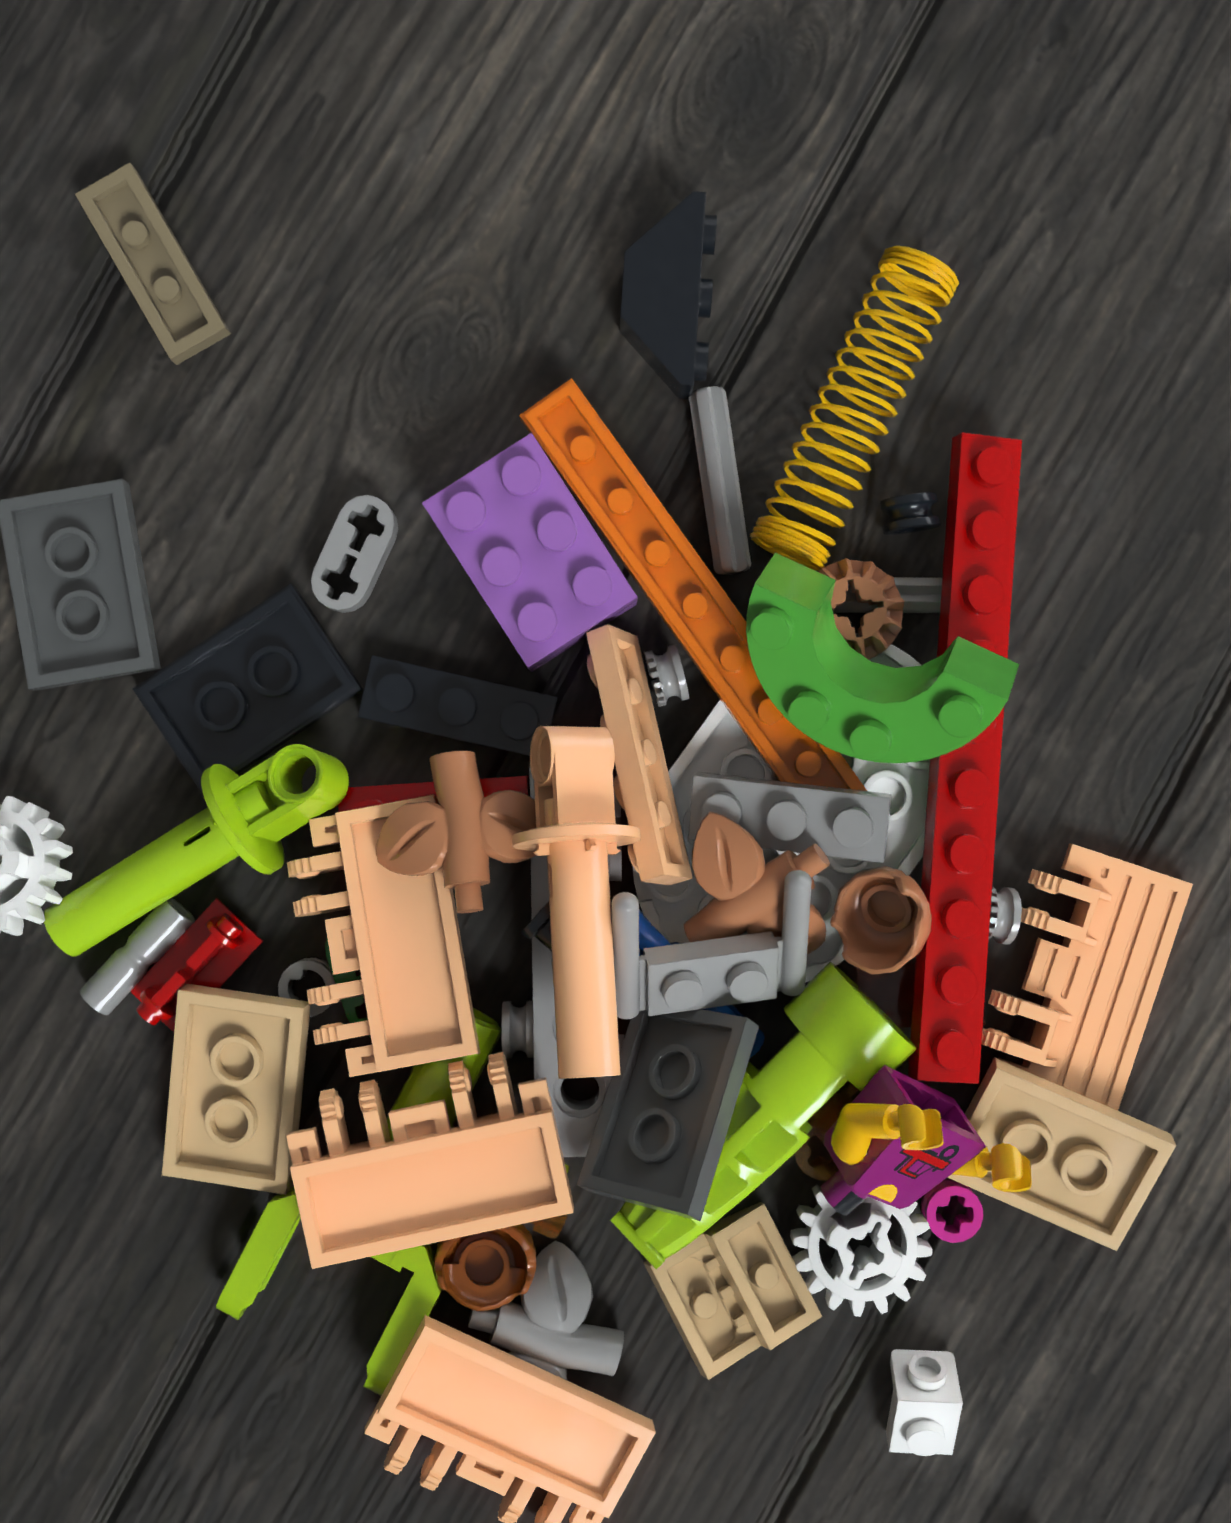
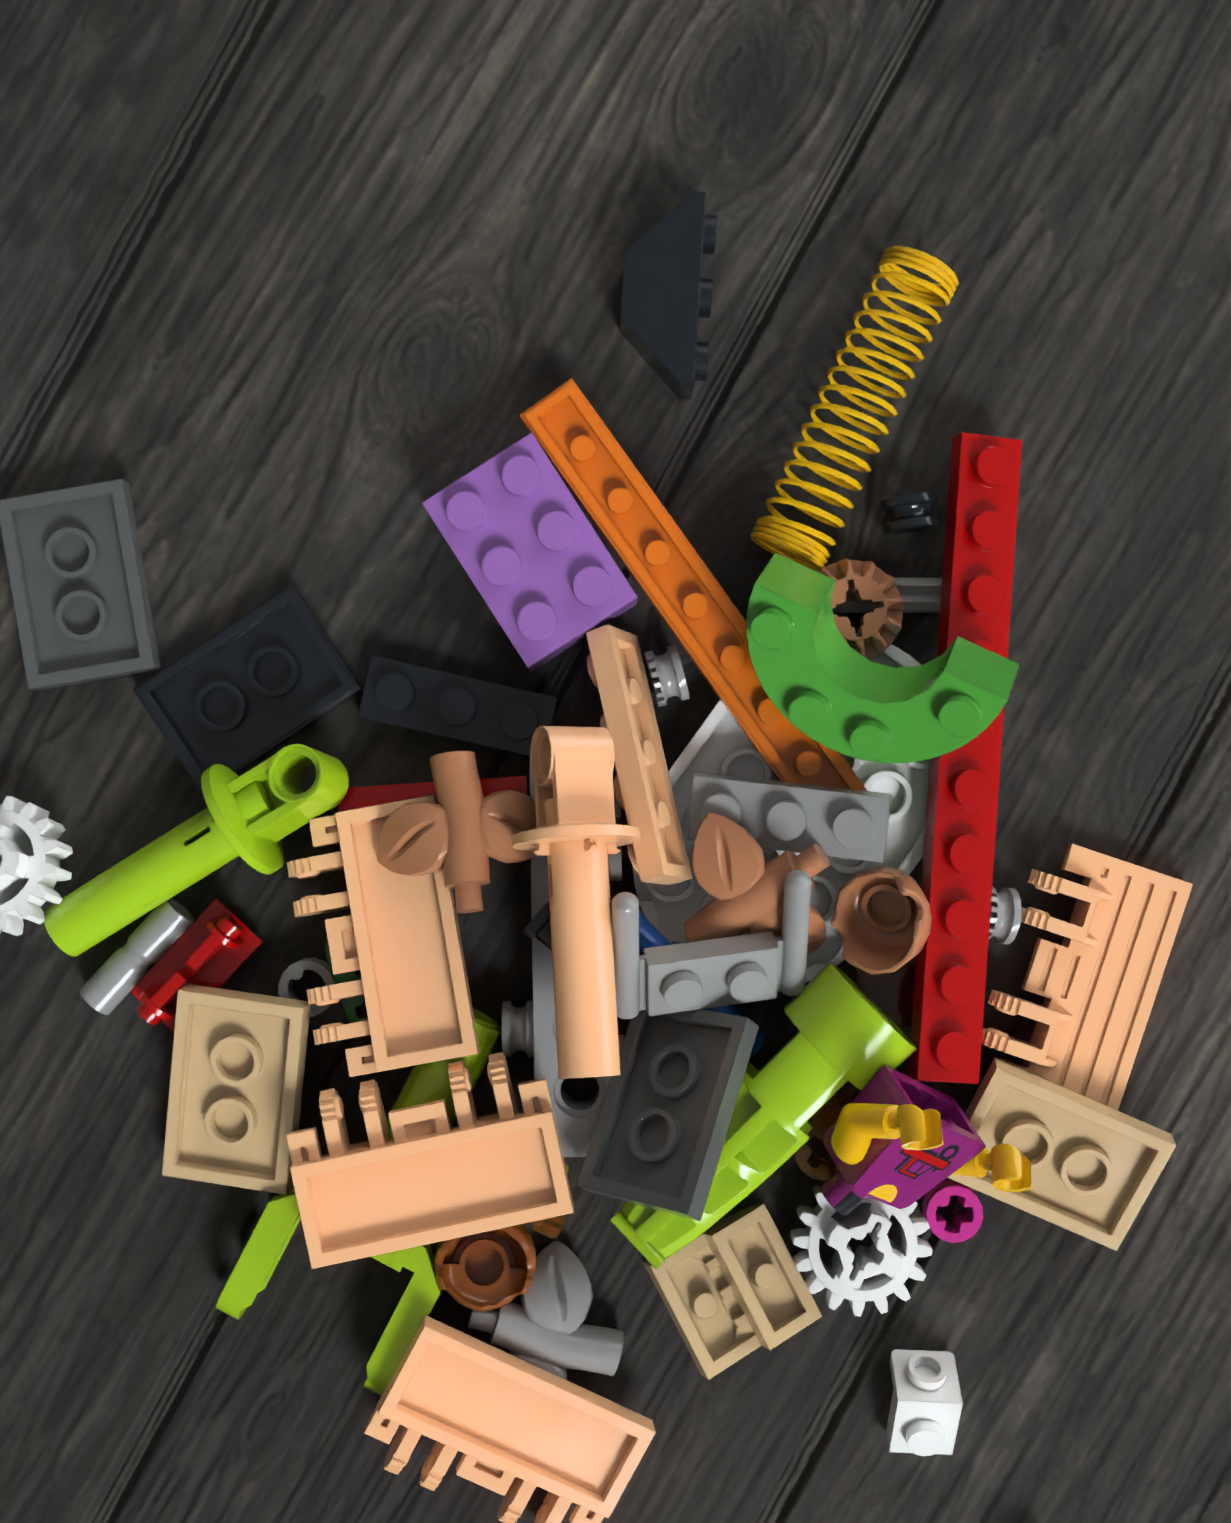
dark tan plate [75,162,231,365] -> none
light grey beam [311,495,398,613] -> none
light grey axle [689,386,751,575] -> none

